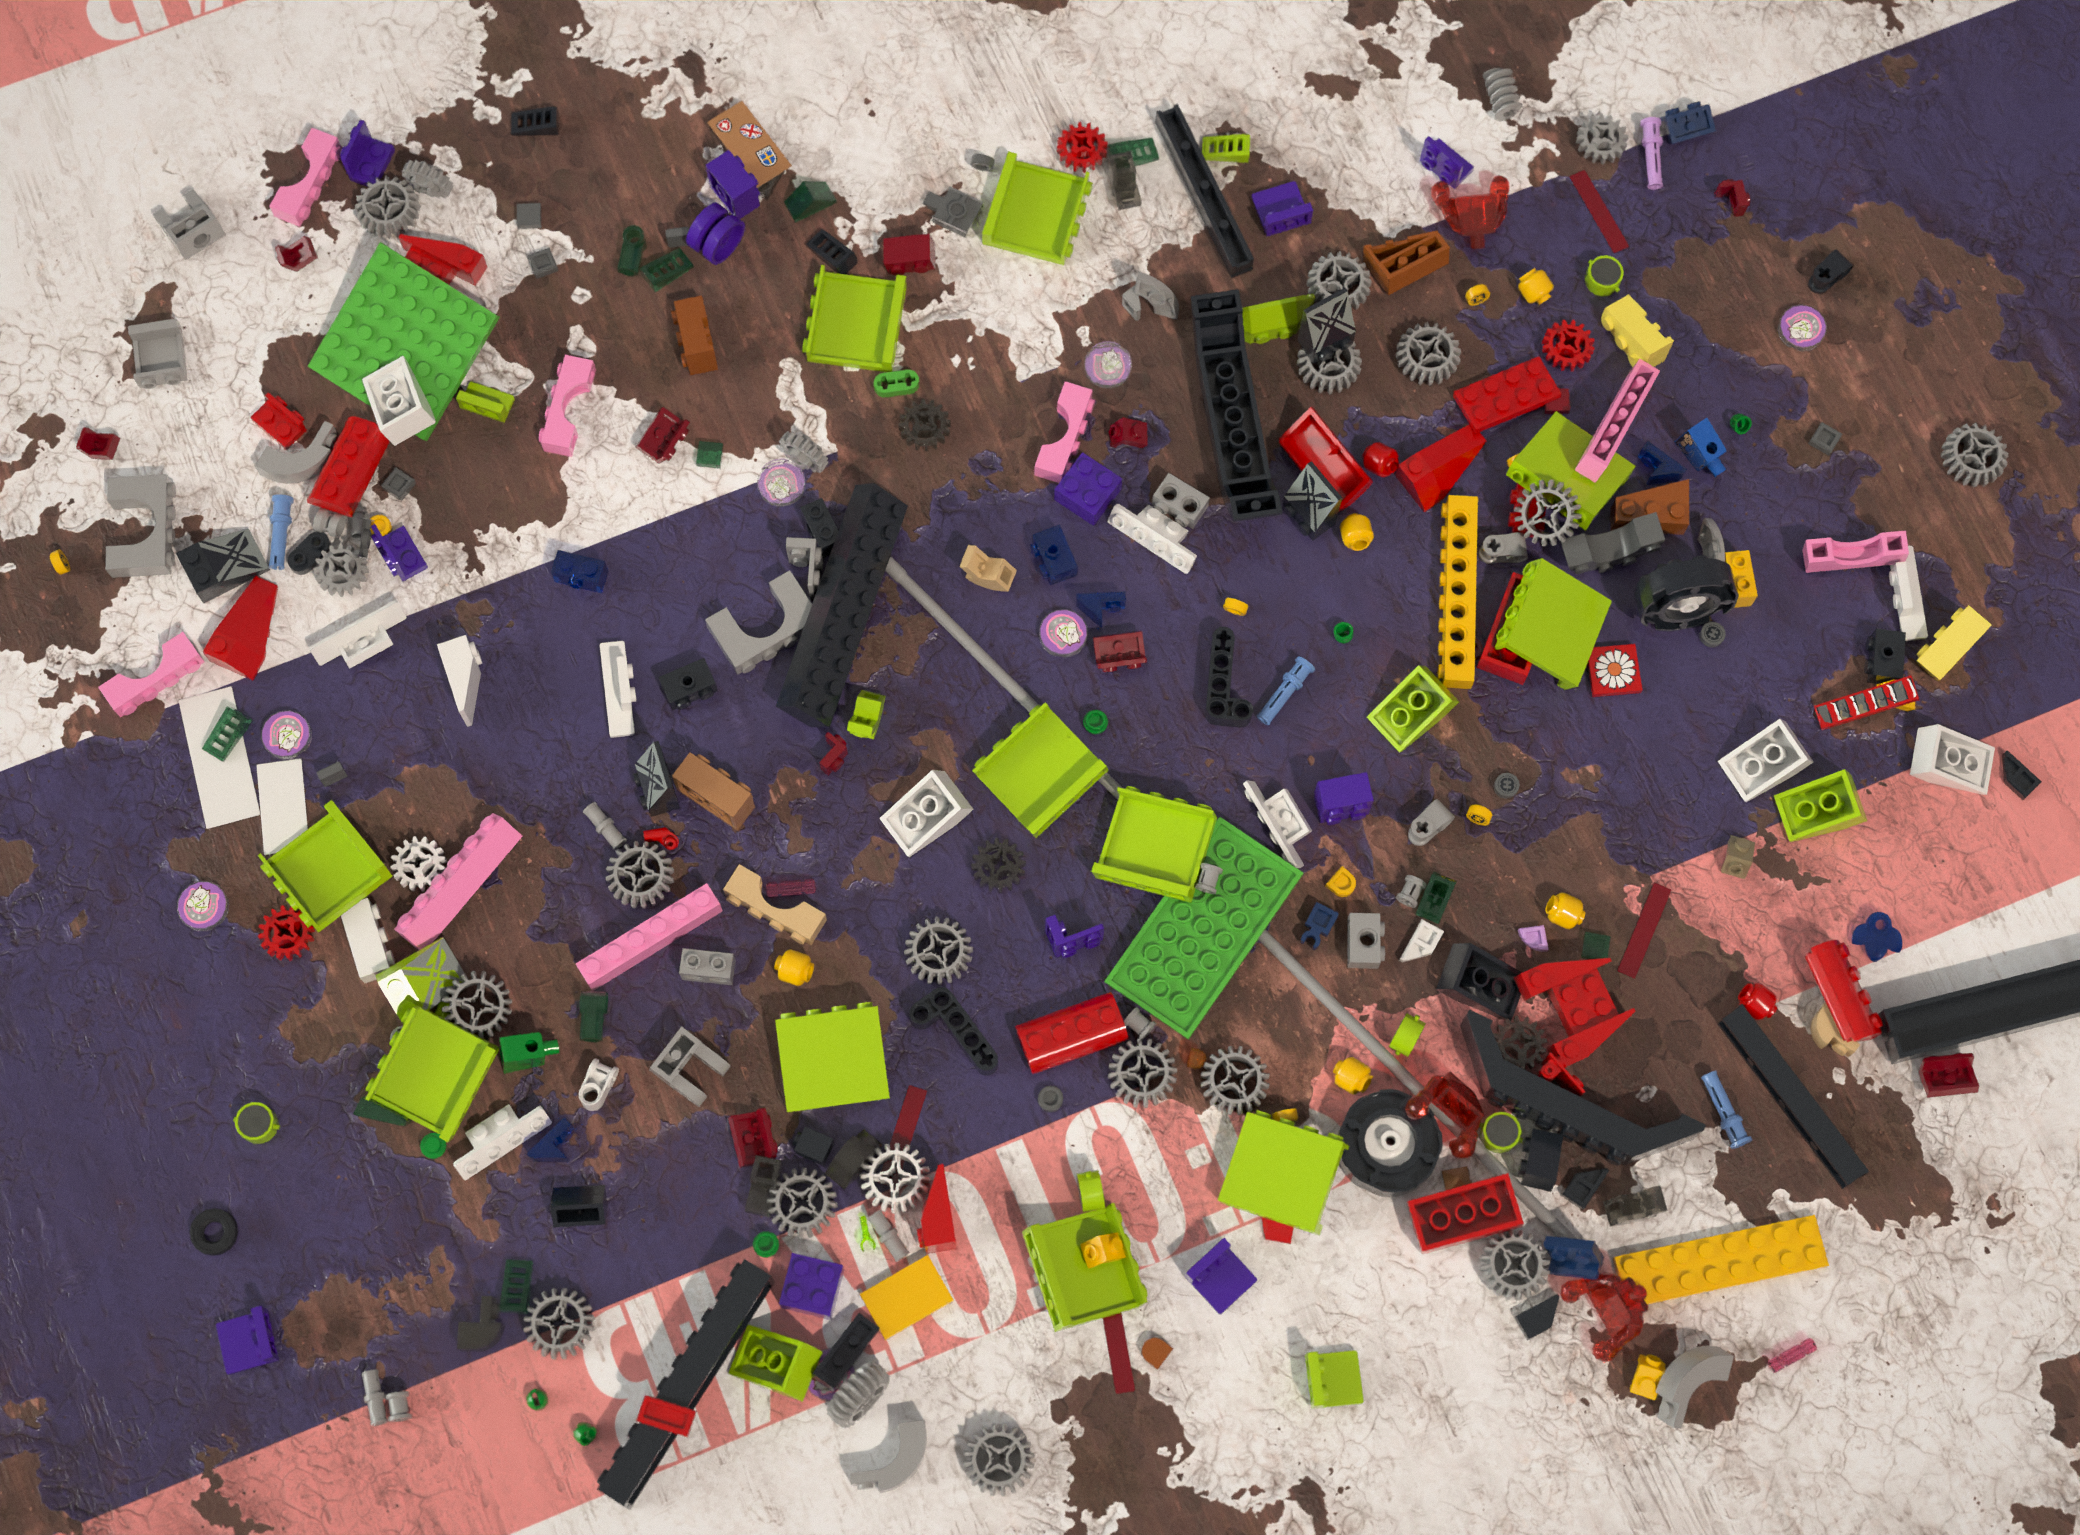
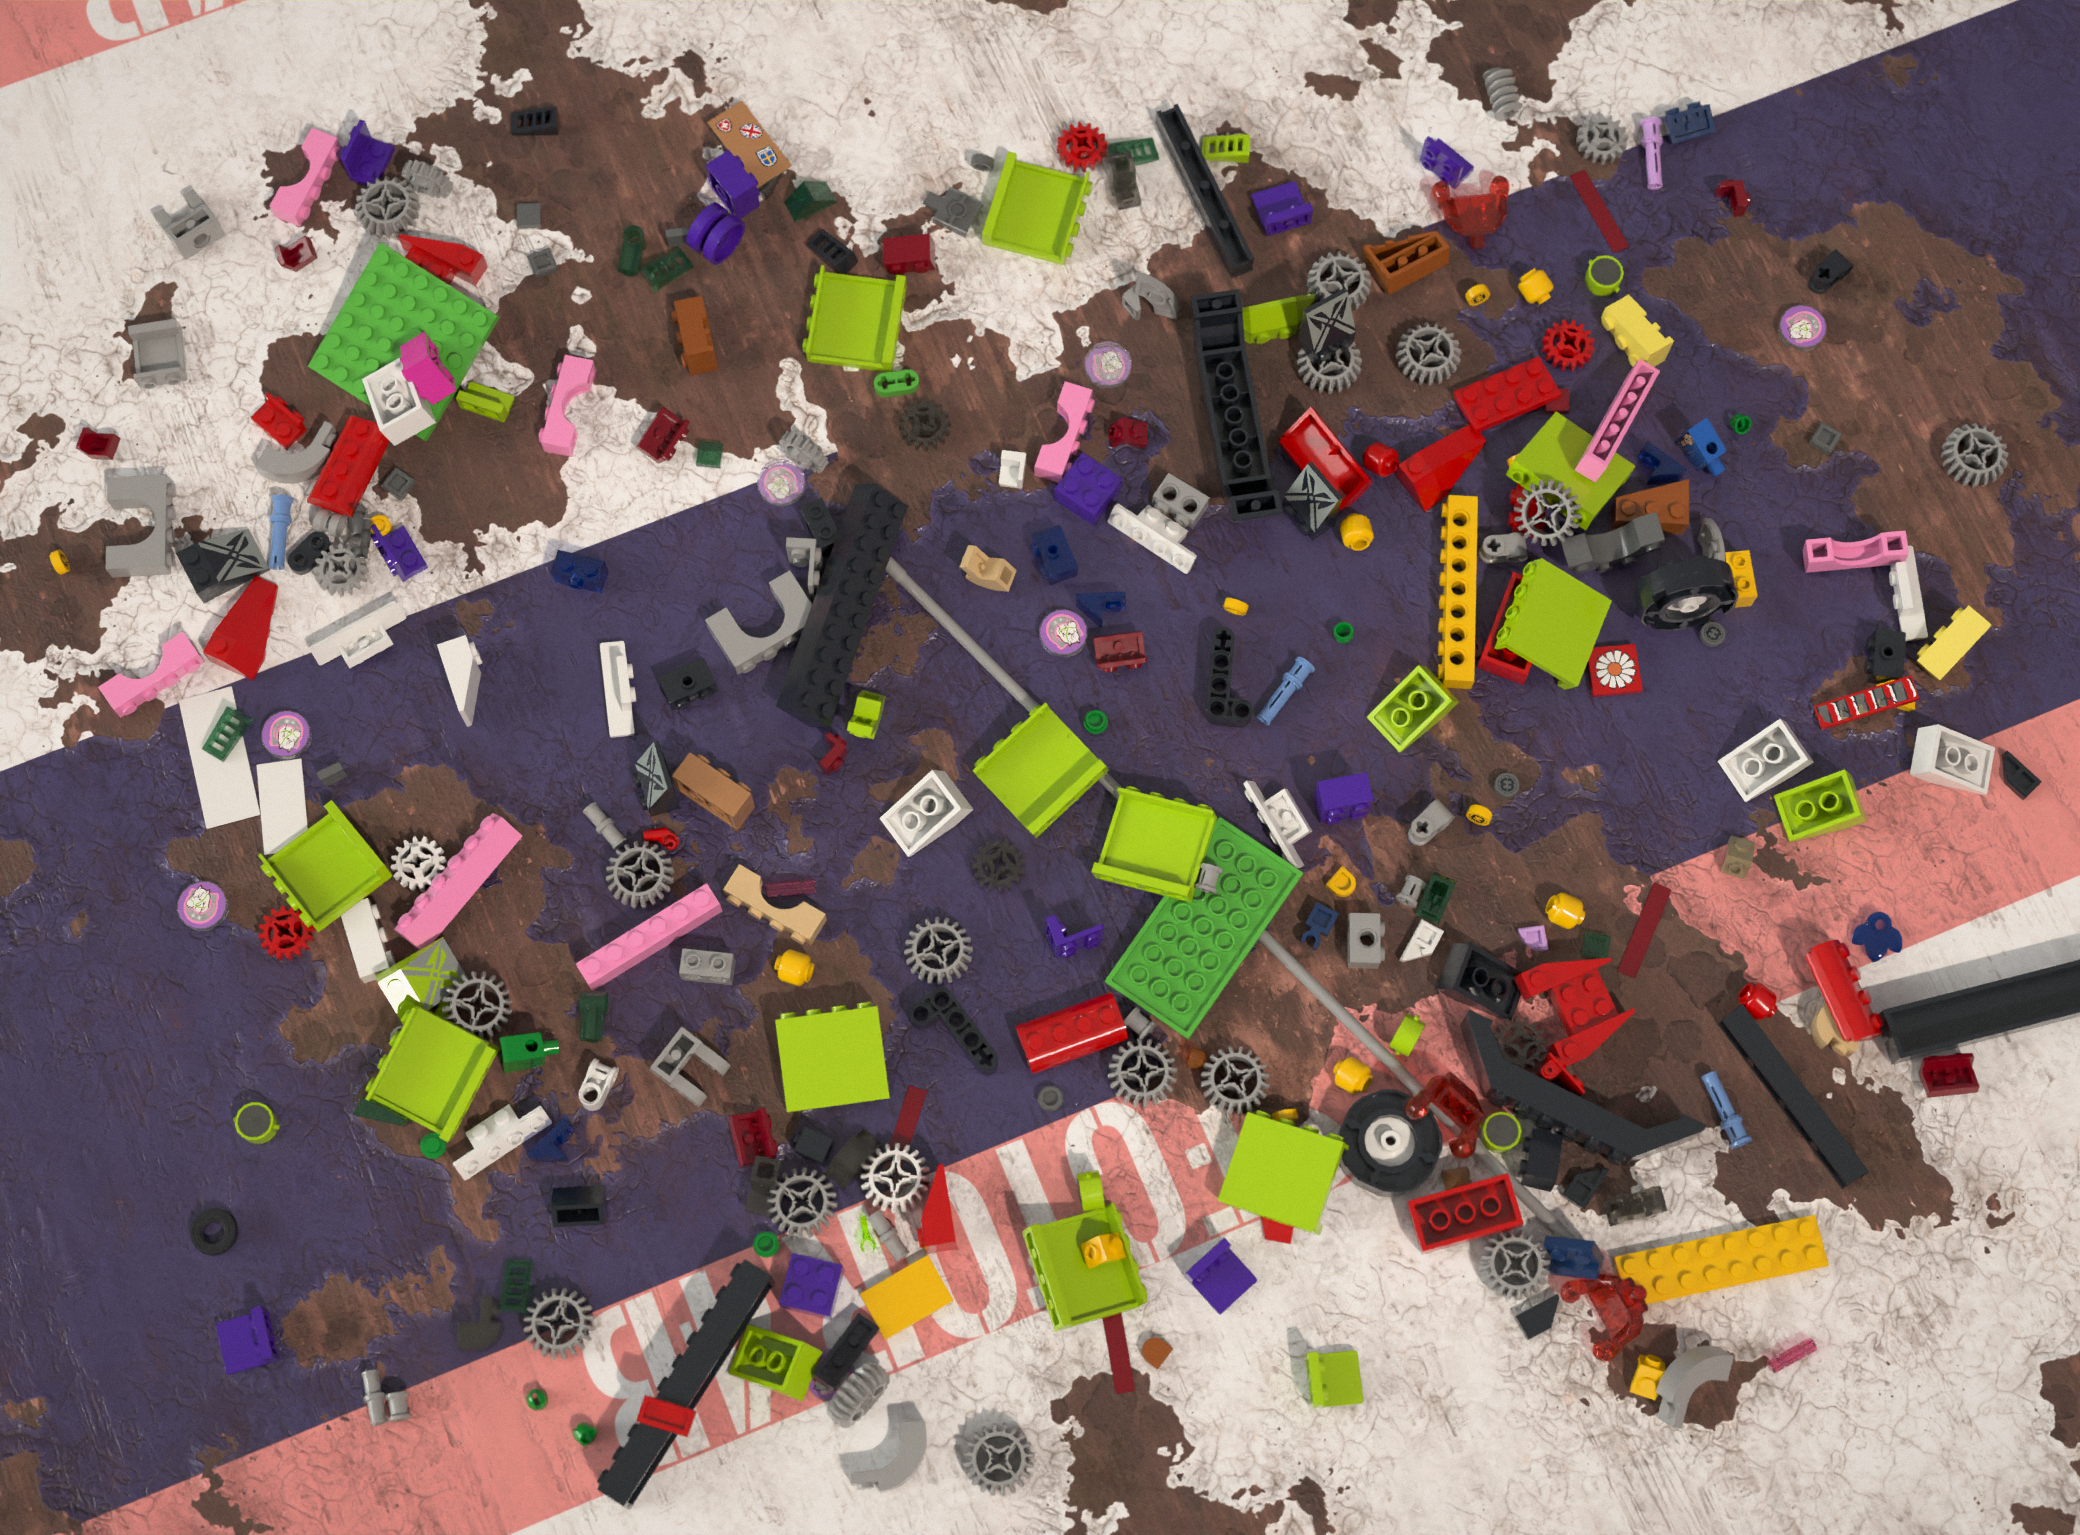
none -> dark pink brick [400,332,457,405]
none -> white panel [999,450,1026,489]

